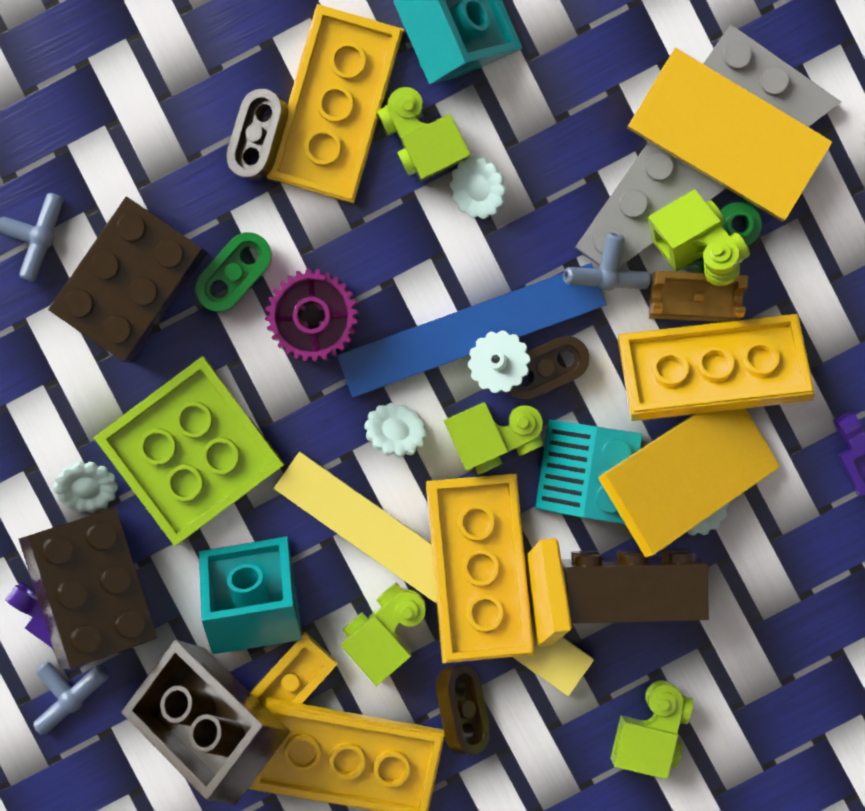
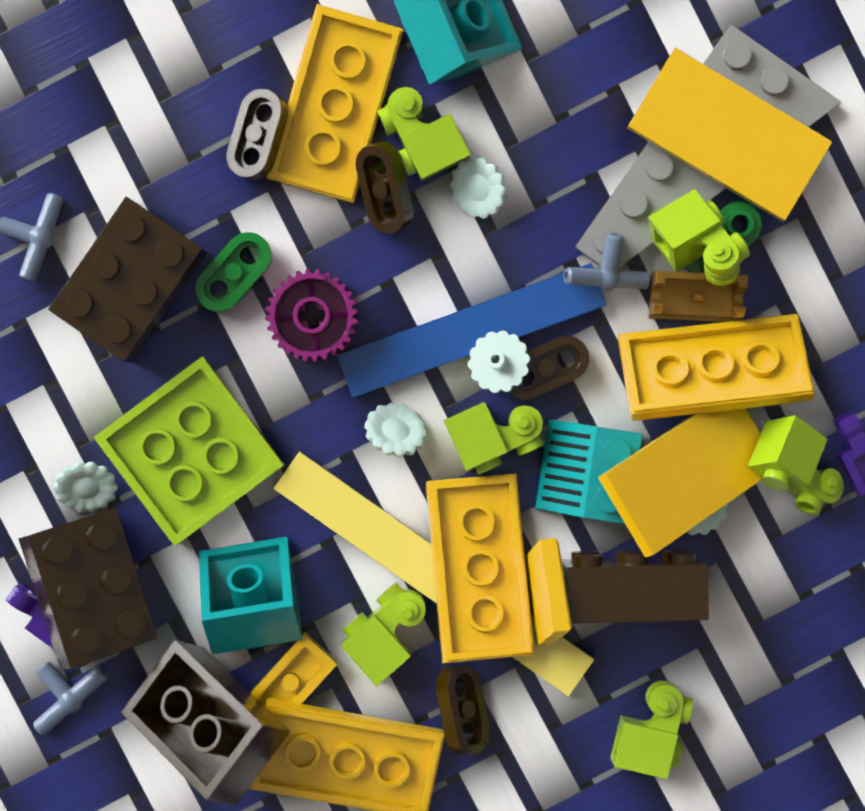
none -> dark brown plate [355,141,414,234]
none -> lime brick [747,415,844,515]

